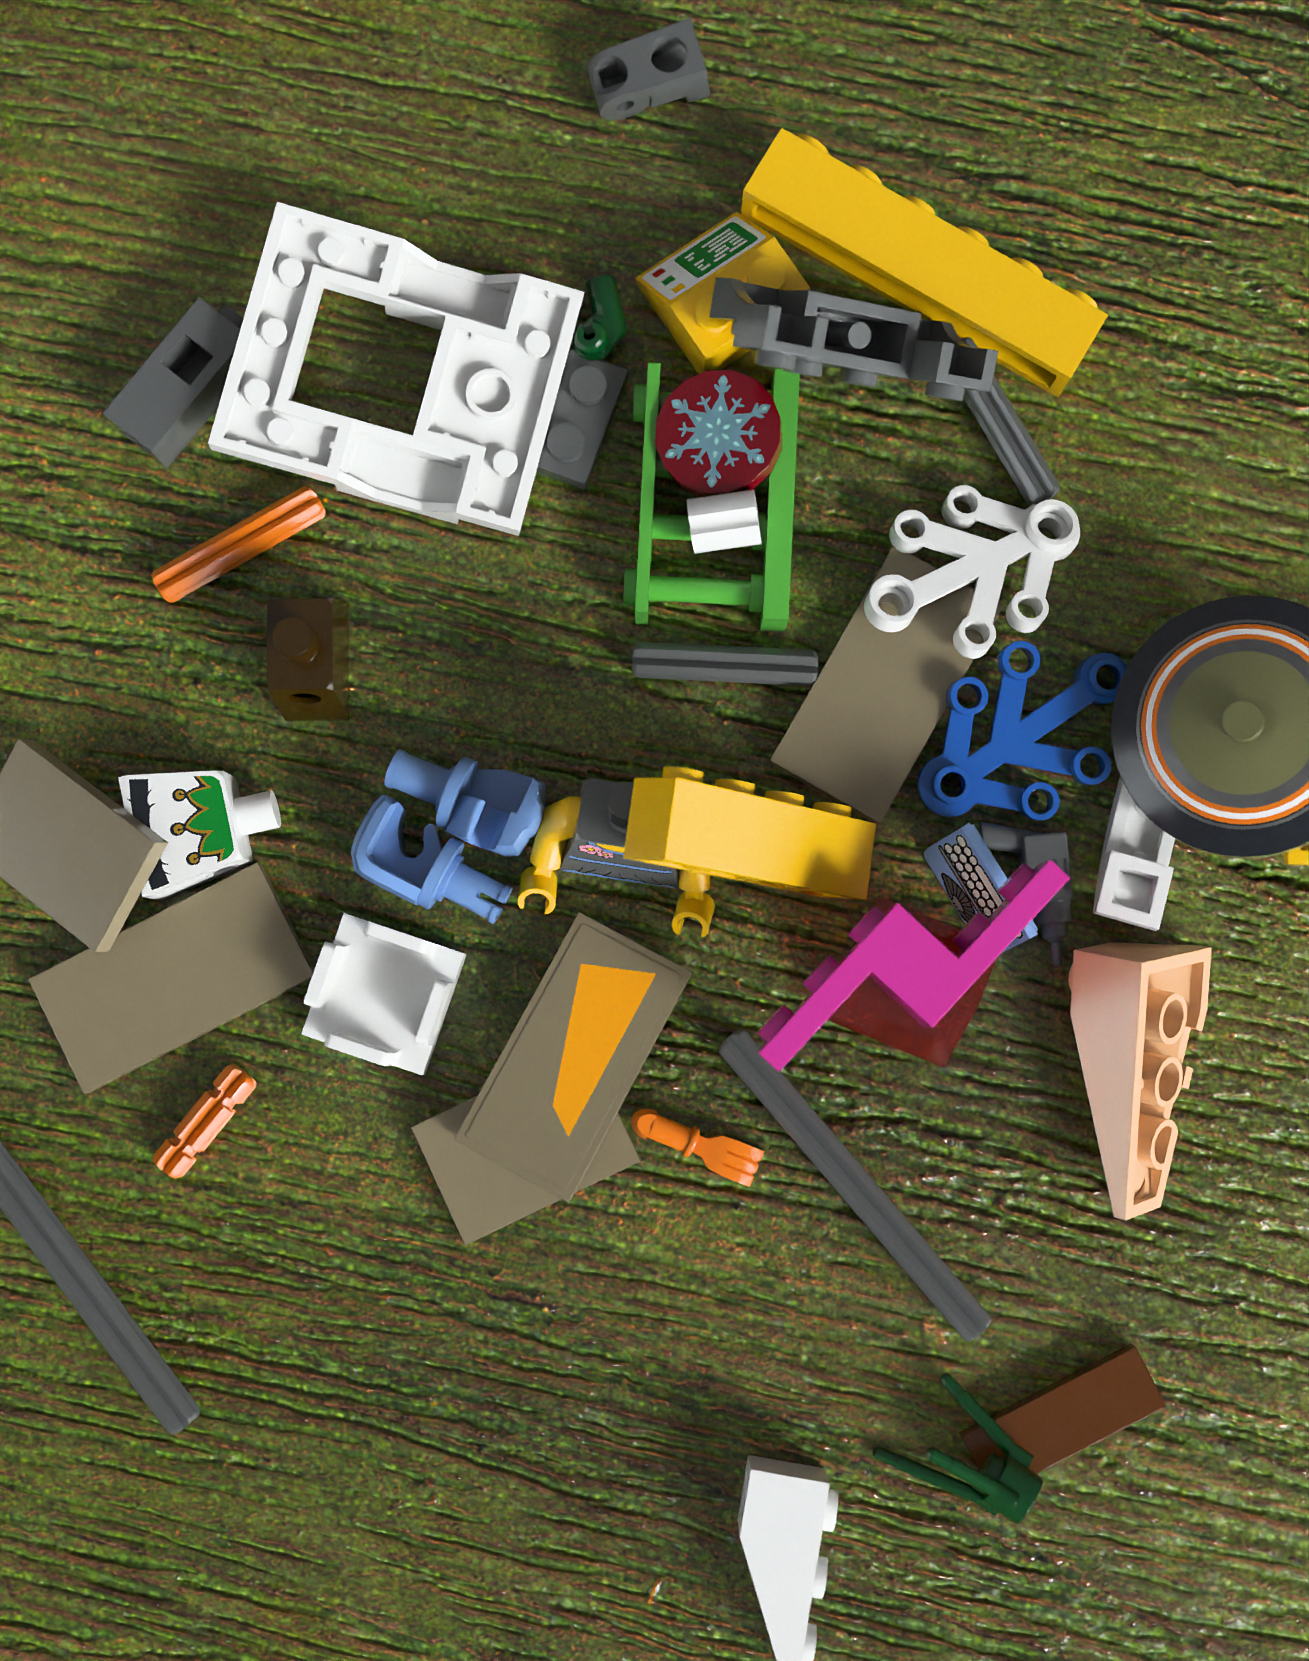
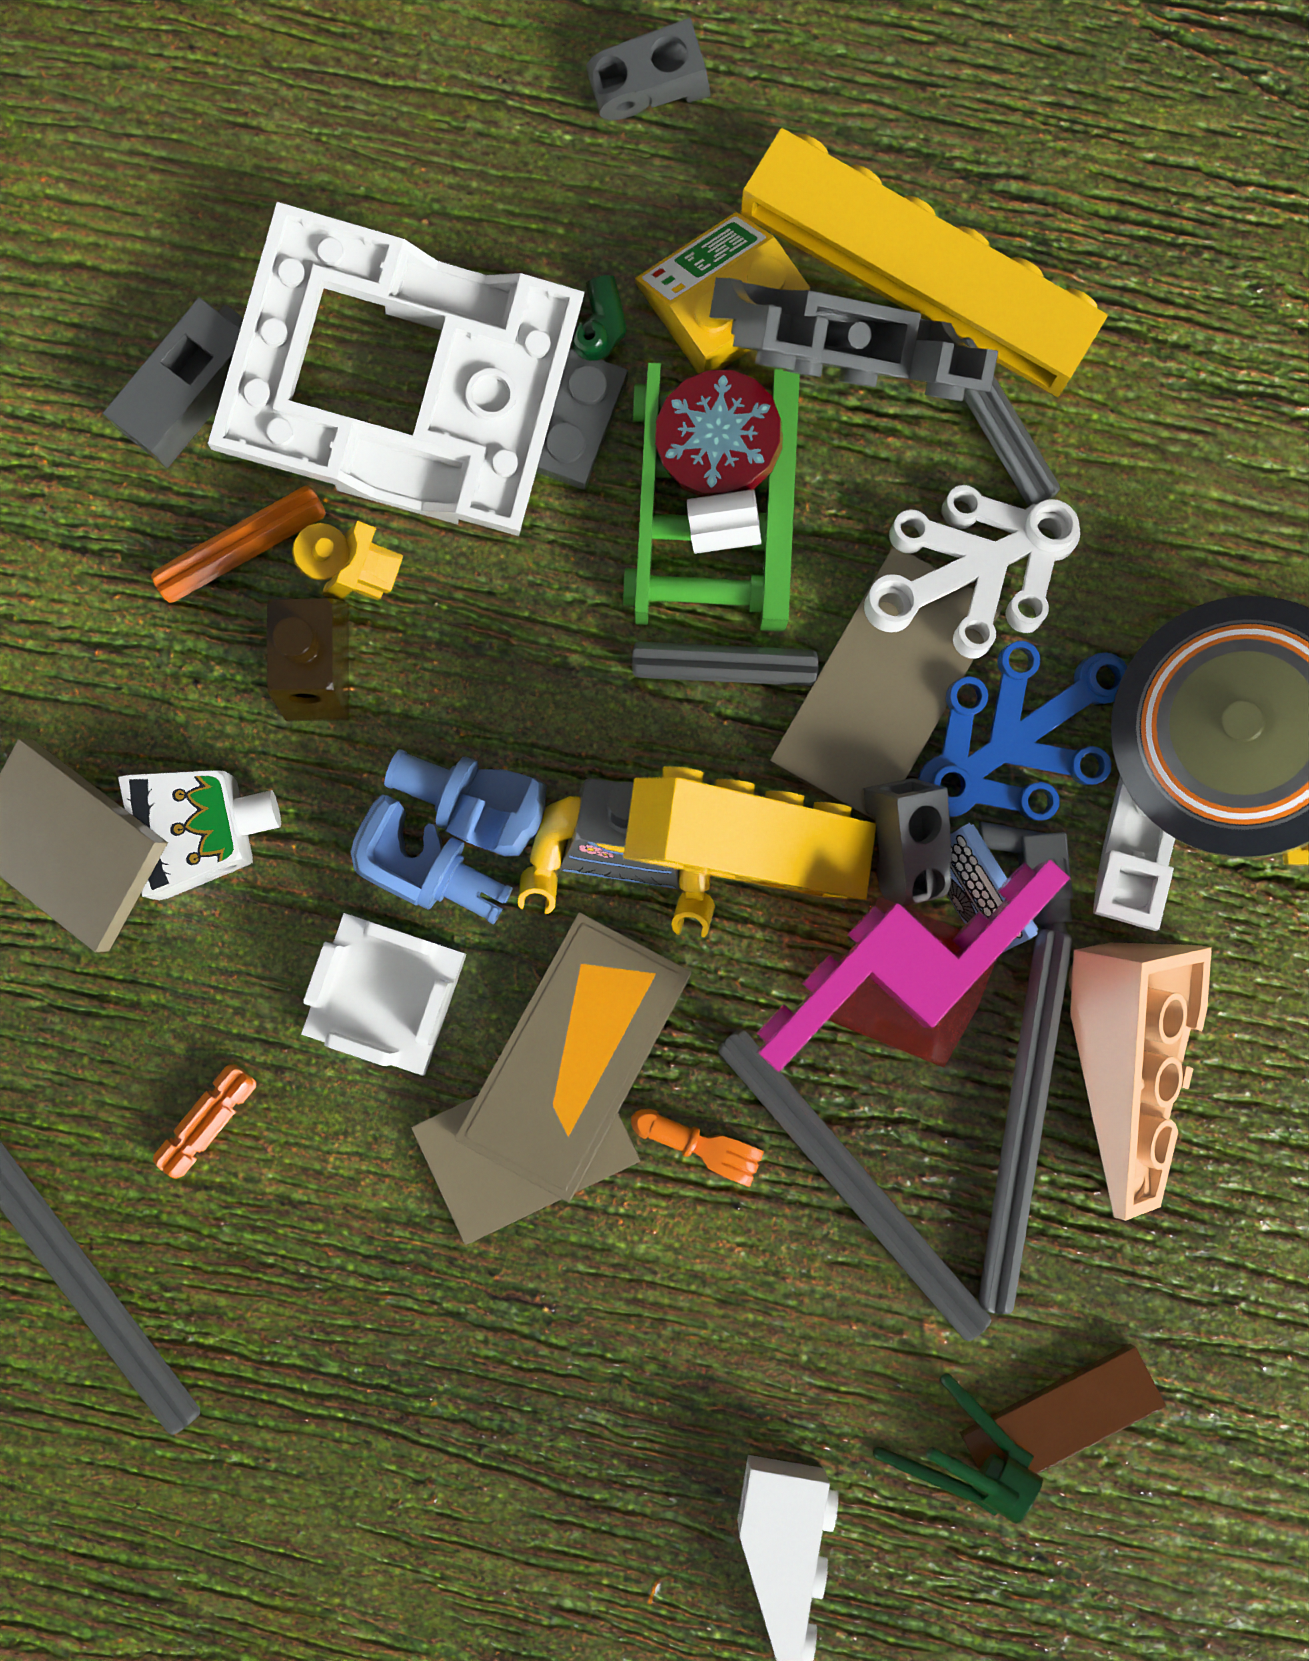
dark tan tile [28,862,314,1094] -> none
none -> yellow hips [292,521,403,600]
none -> dark grey leg [863,778,952,907]
none -> dark grey axle [978,929,1072,1314]

